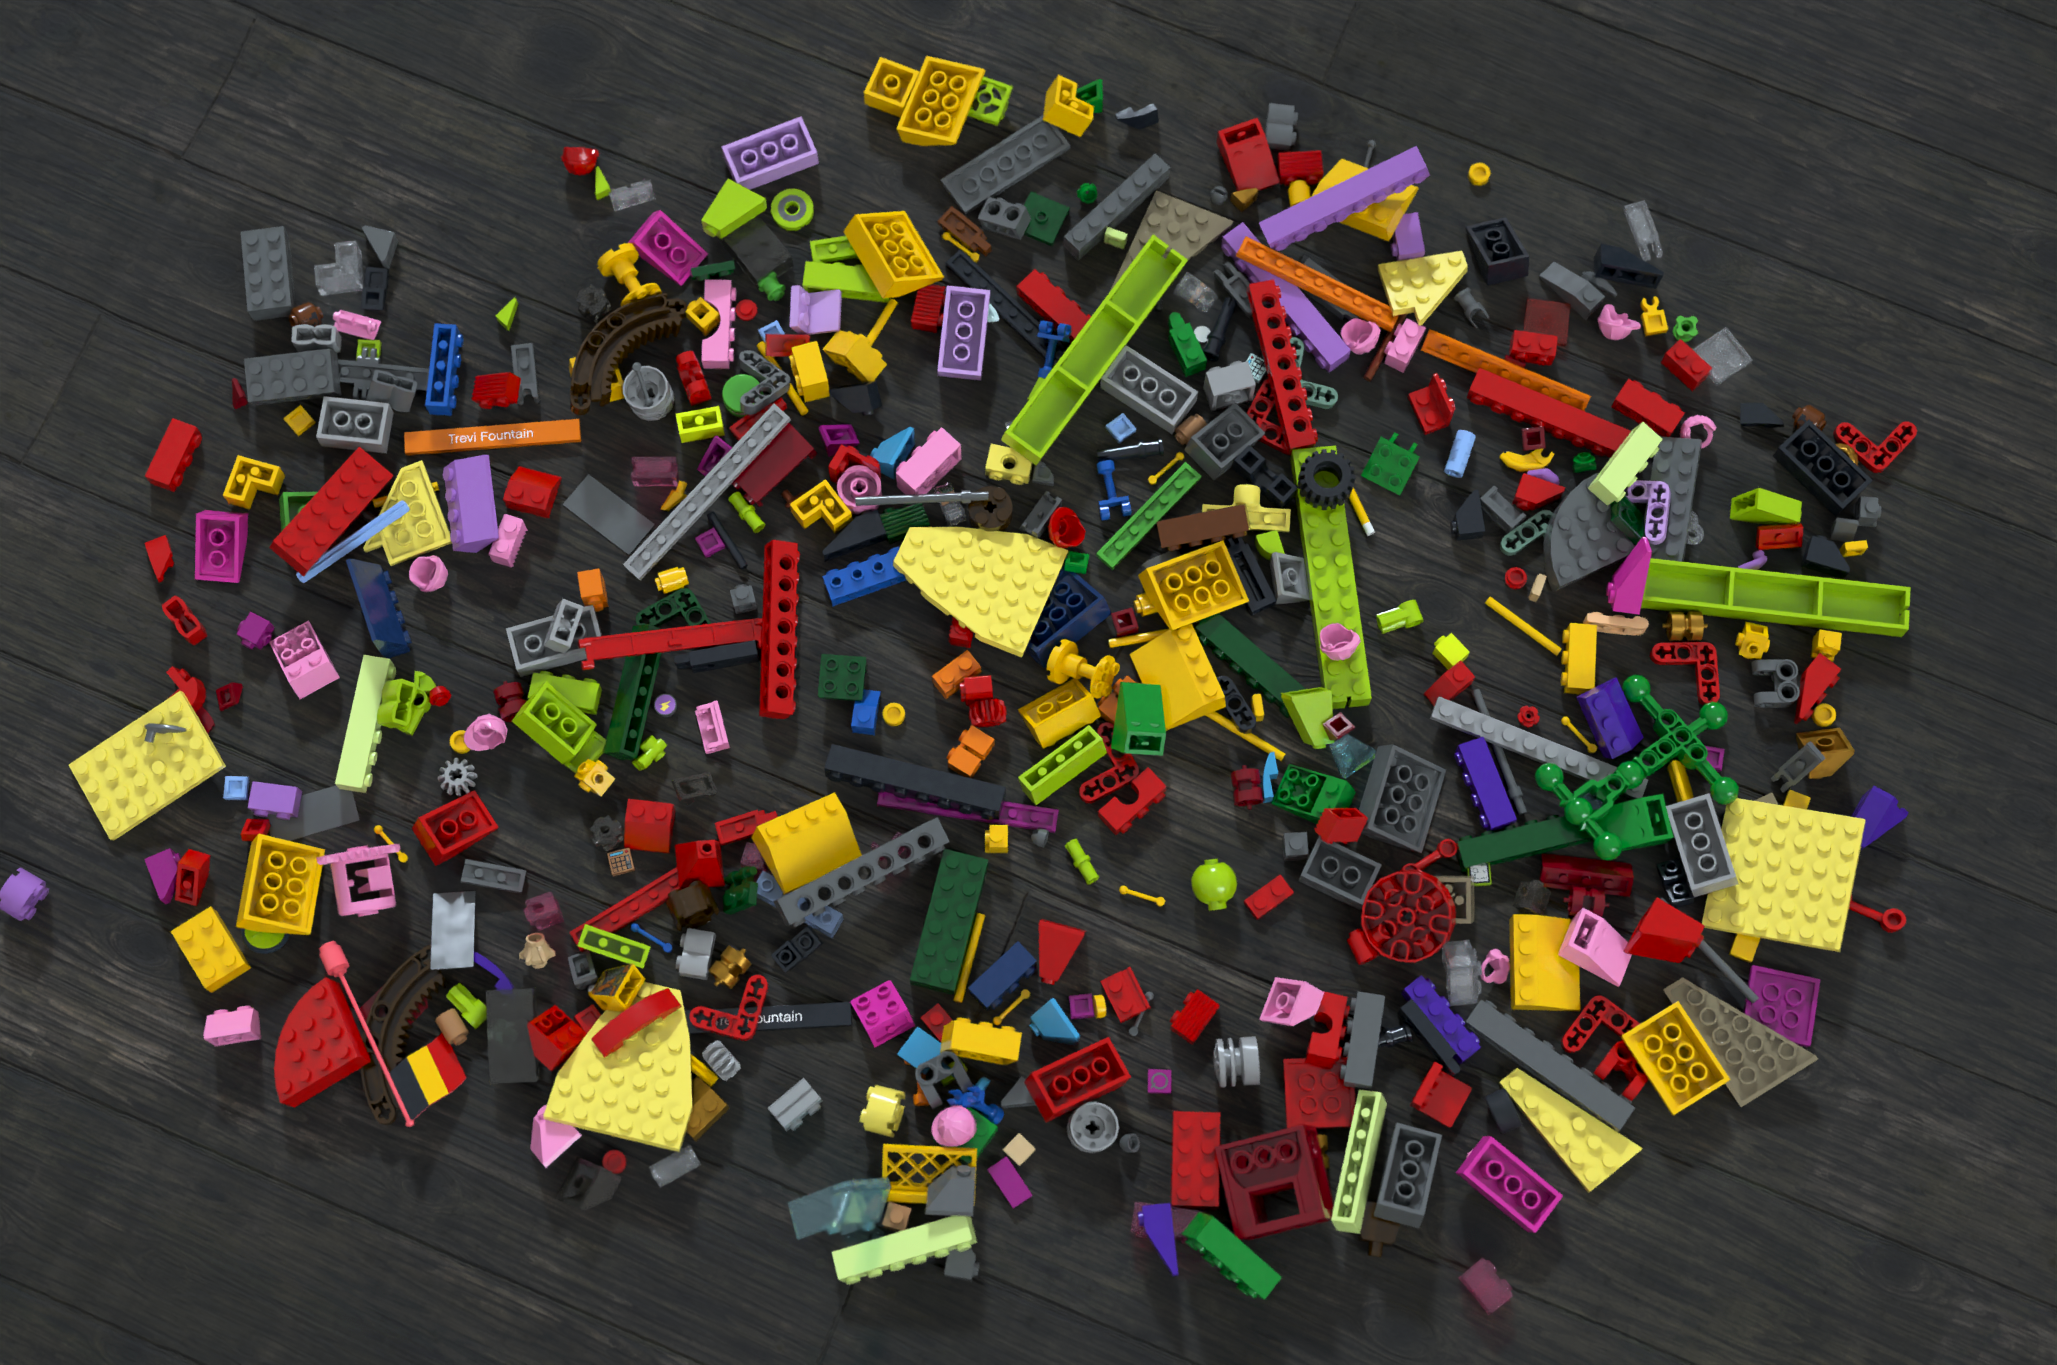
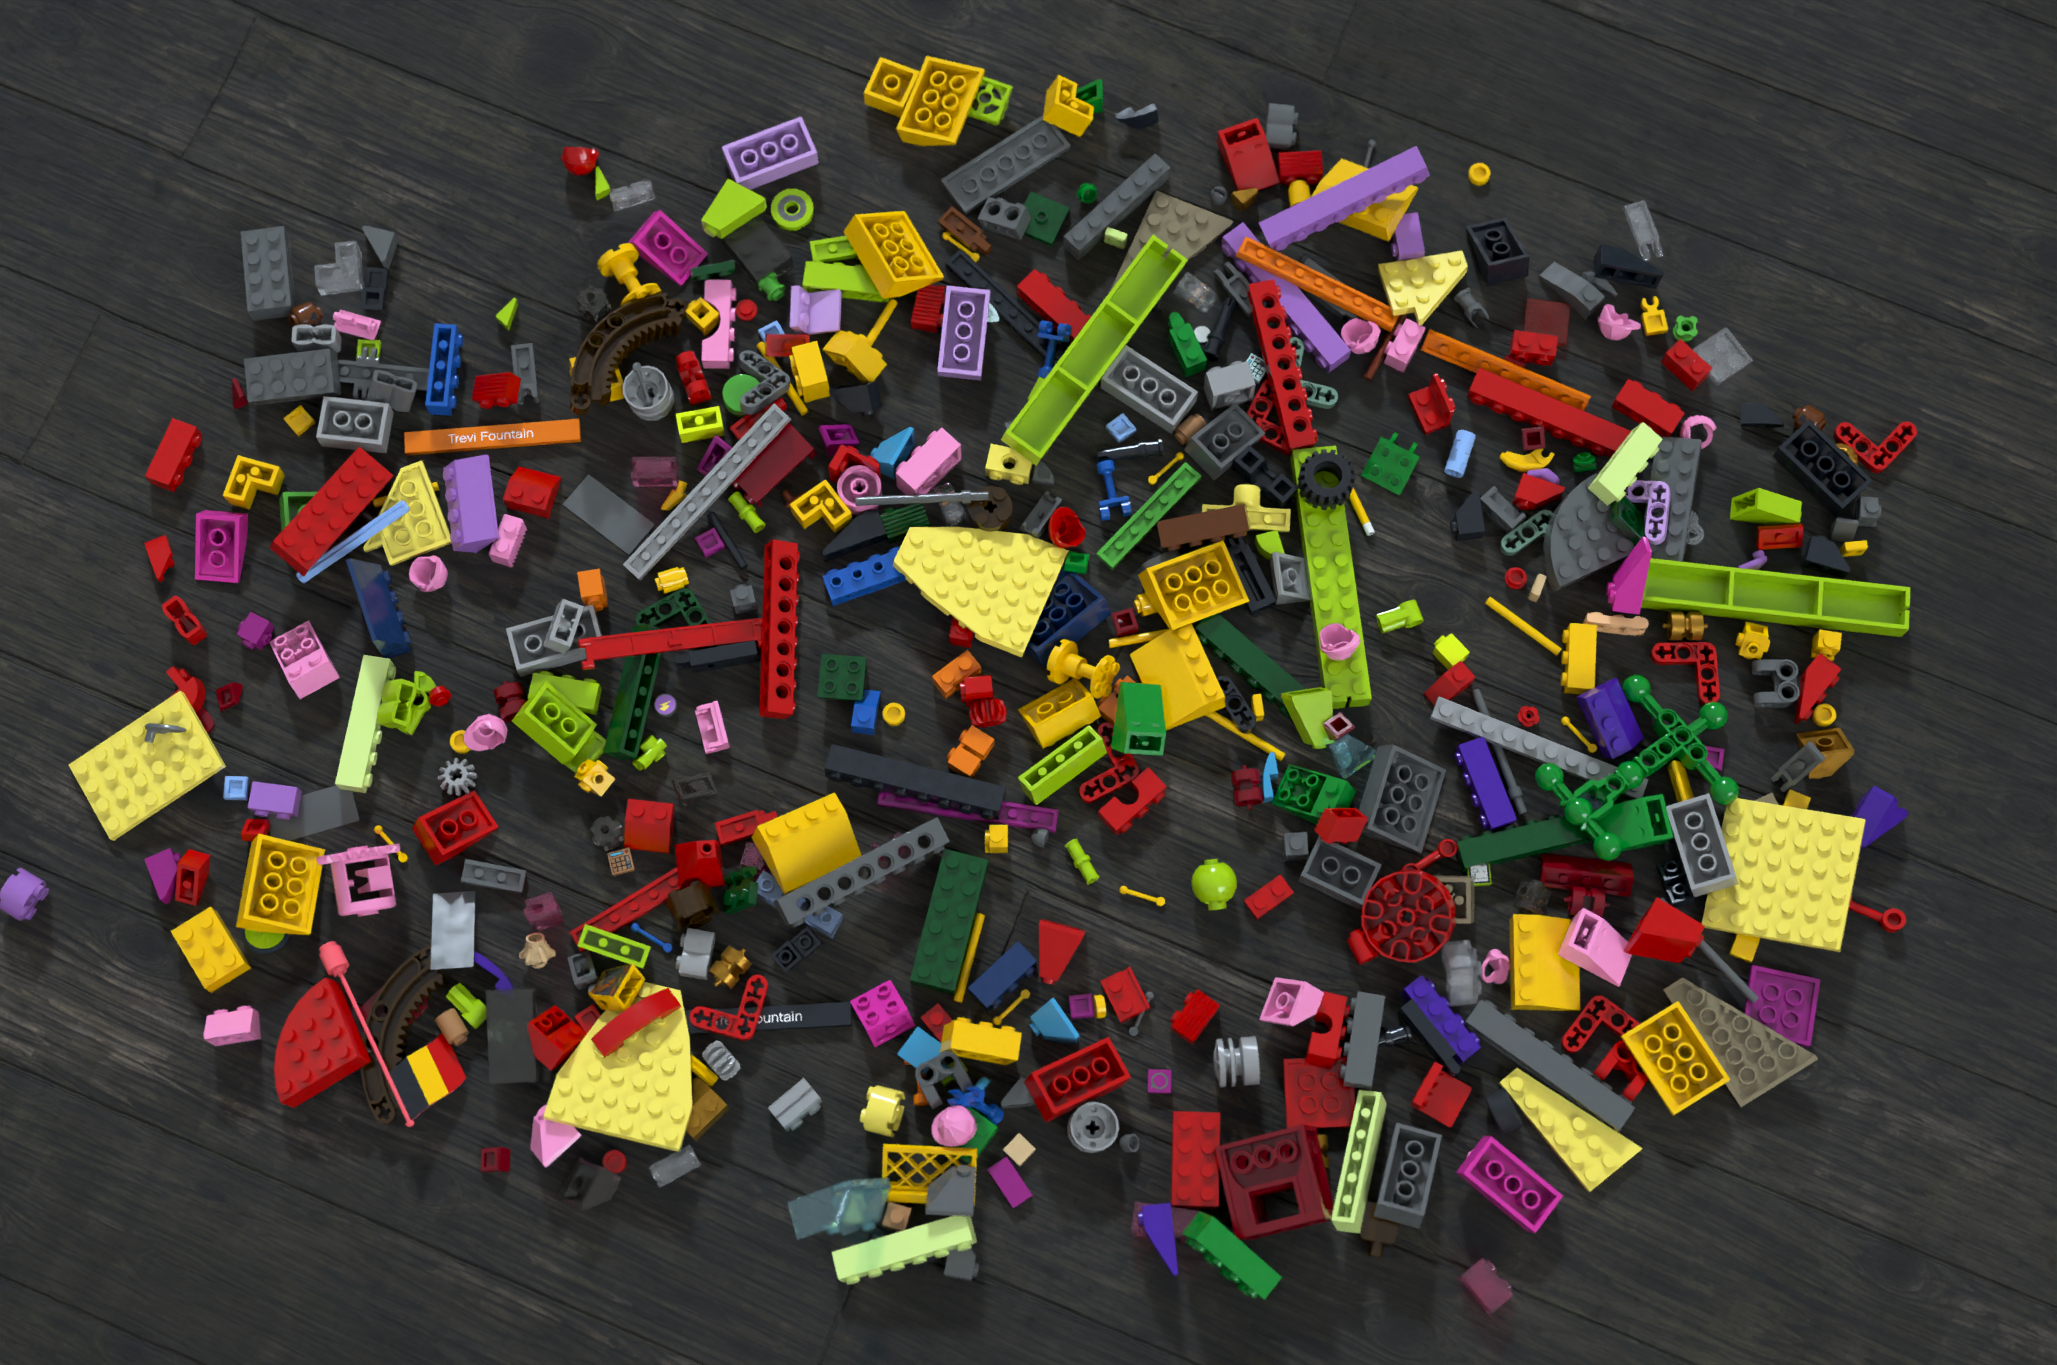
none -> dark red slope [481,1147,510,1172]

